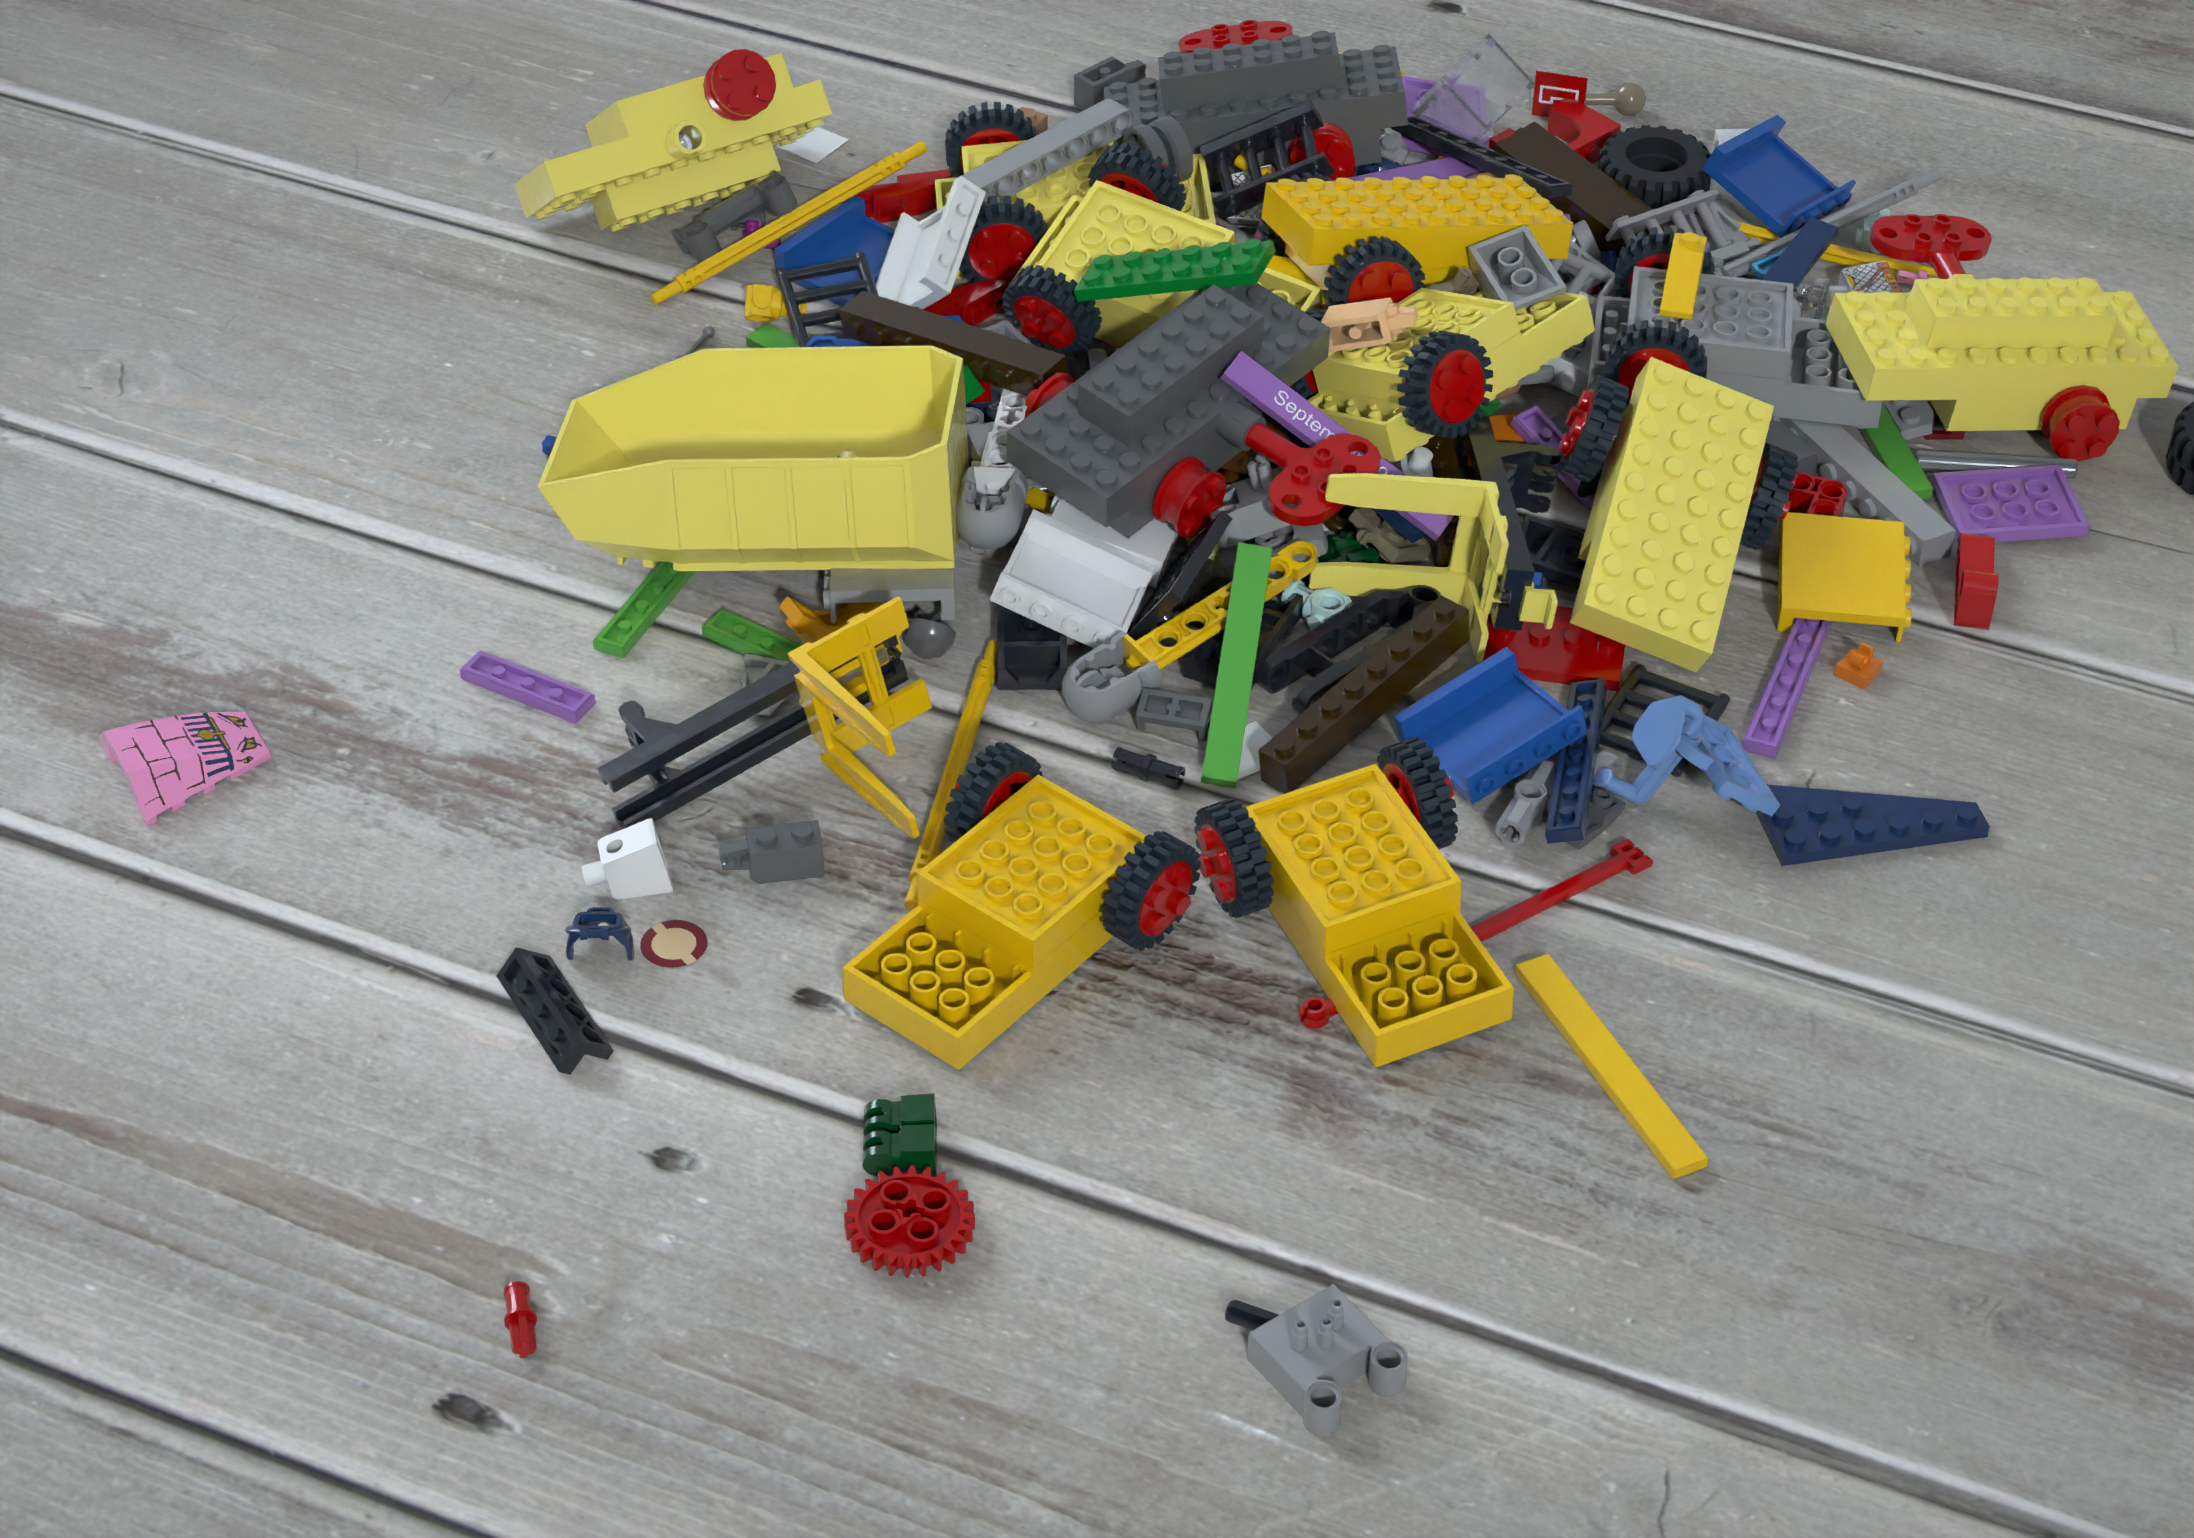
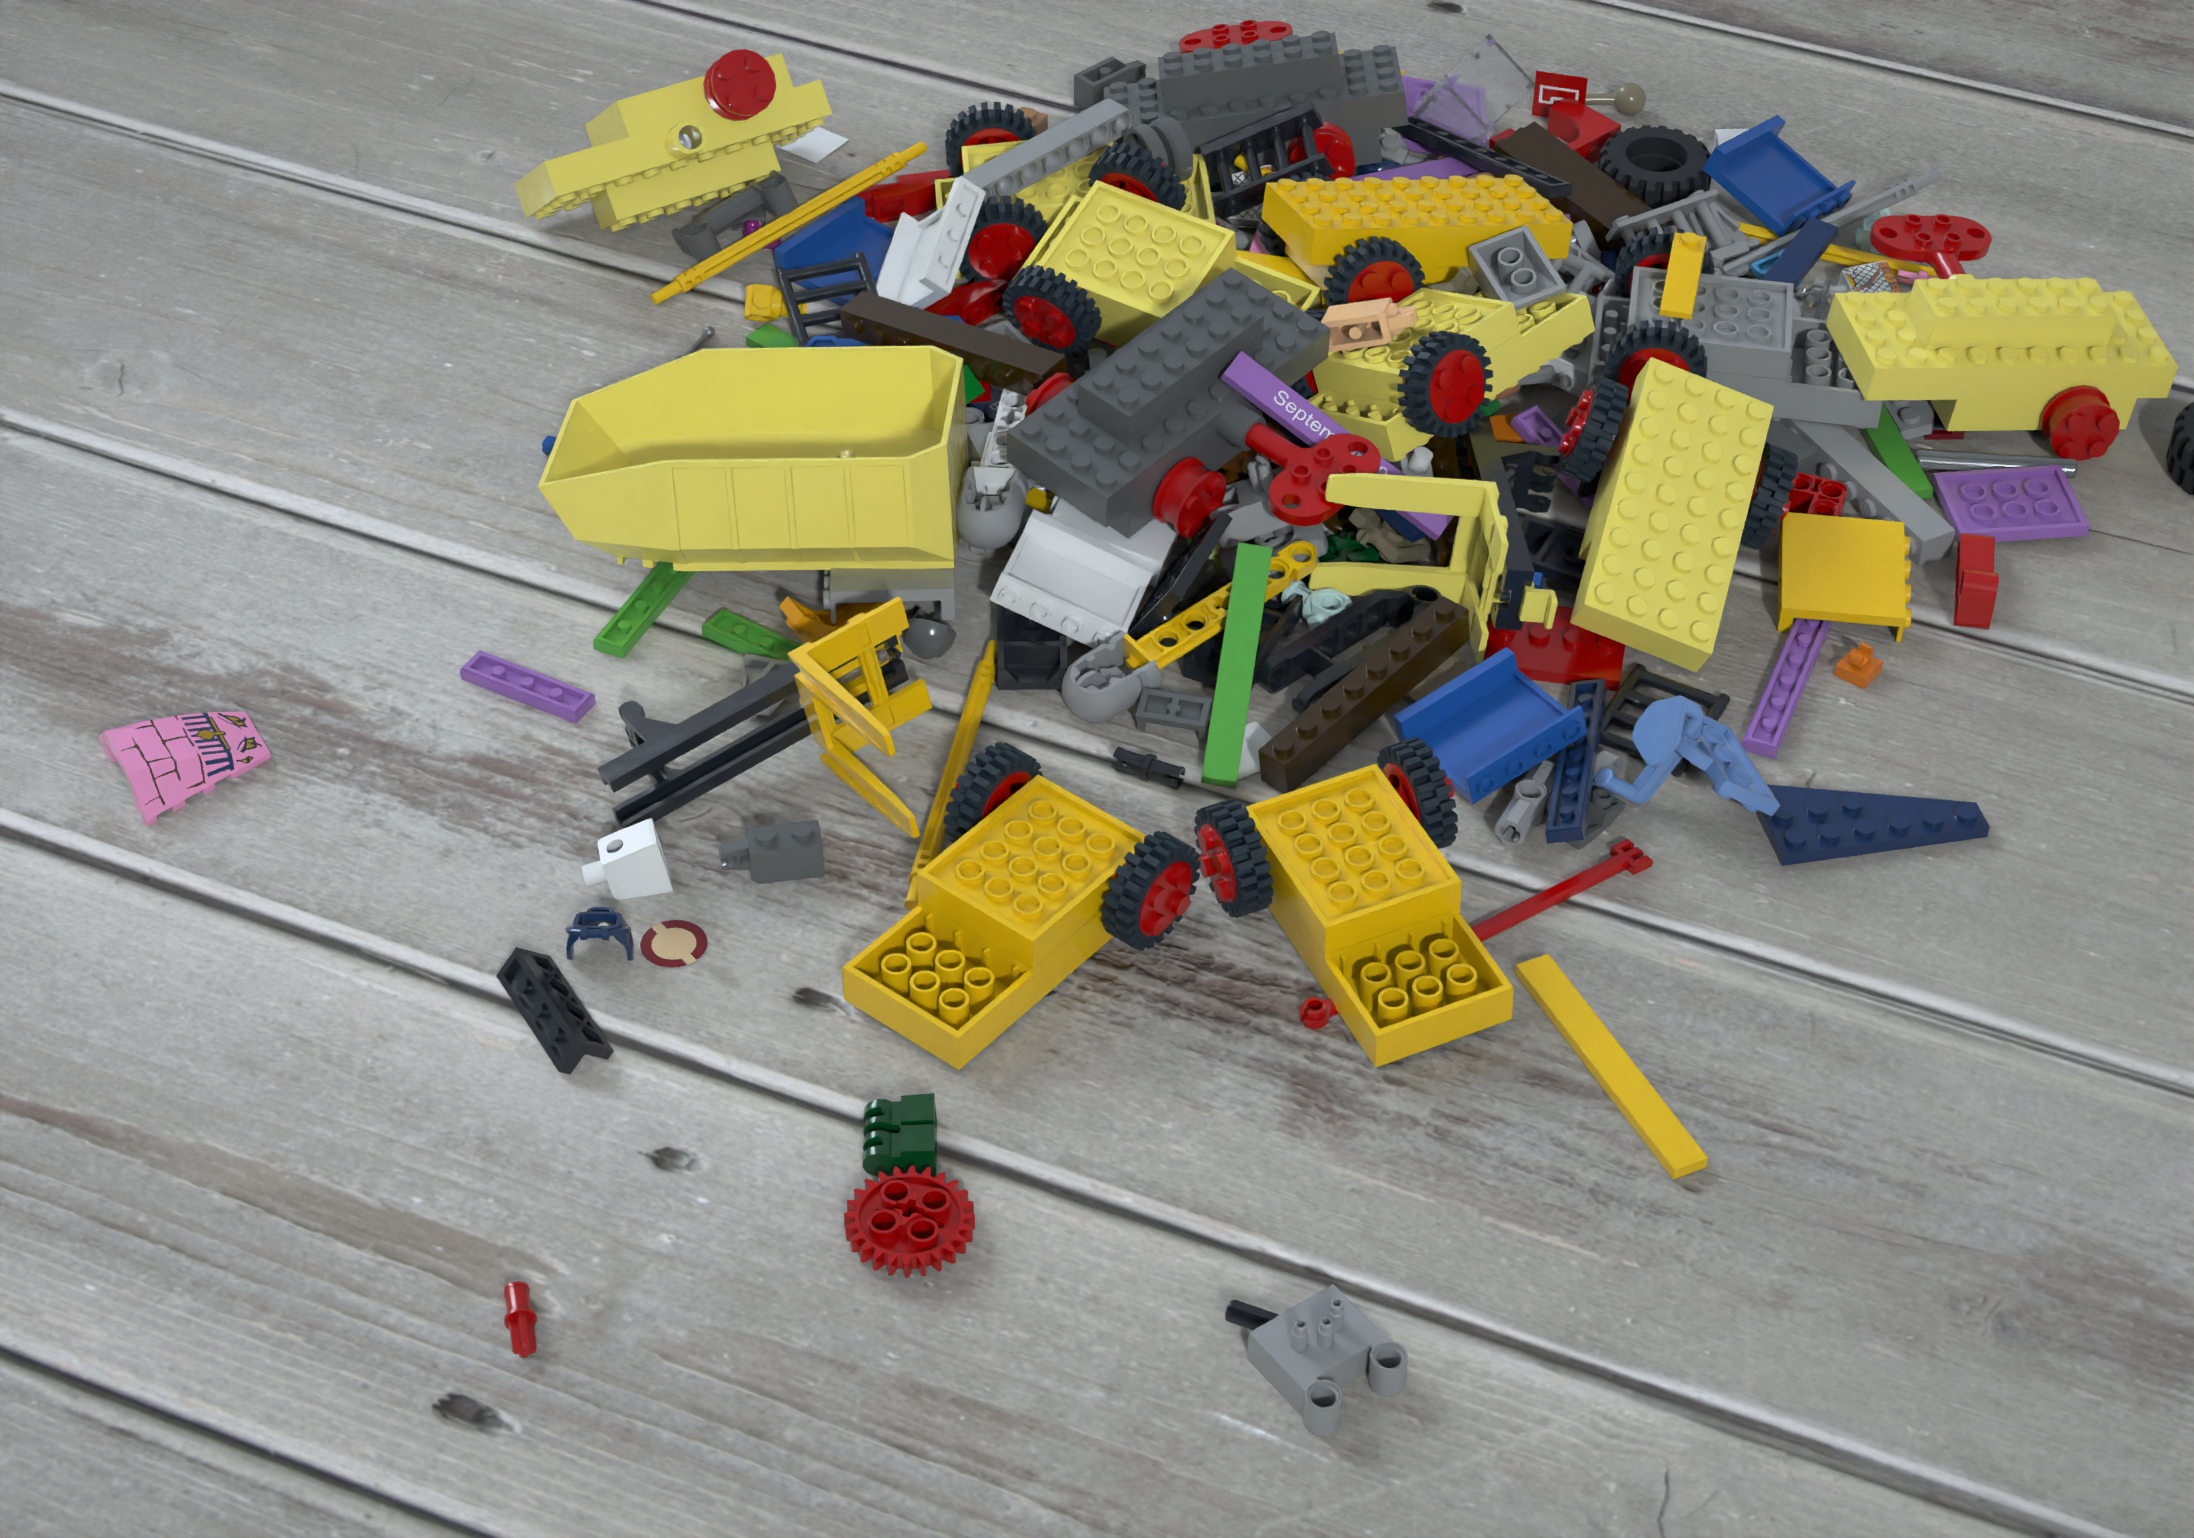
green plate [1074,239,1276,302] -> none

